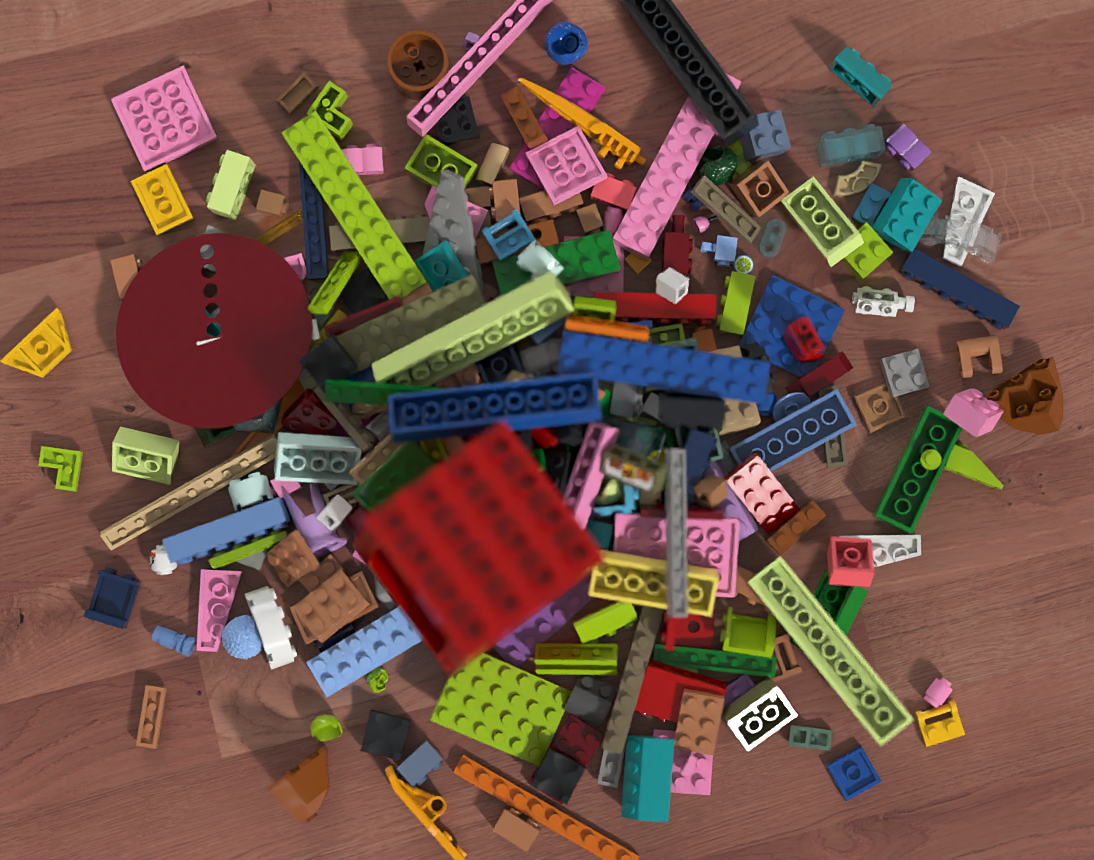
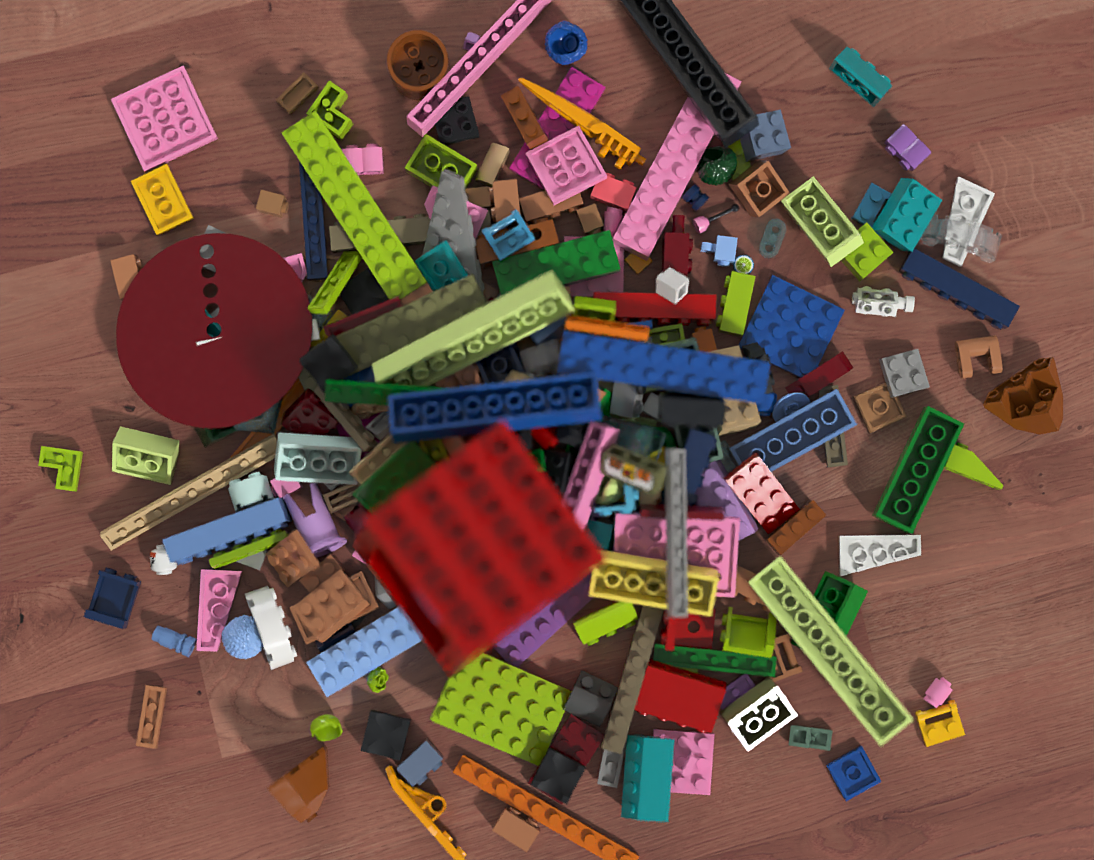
yellow wing [0,308,72,378] -> none
yellowish green brick [206,150,256,221] -> none
clear yellow axle [253,210,303,245] -> none
white brick [316,494,353,531] -> none
light aqua brick [517,240,564,280] -> none
lime brick [535,643,618,675] -> none
nougat plate [674,689,724,755] -> none
dark tan plate [691,176,762,244] -> none
medium nougat brick [694,473,728,510] -> none
red hips [784,316,825,363] -> none
clear light blue brick [816,124,886,168] -> none
coral brick [827,537,875,587] -> none
tan tile [833,160,882,197] -> none
lime plate [920,449,941,470] -> none
bright pink brick [943,388,1004,437] -> none

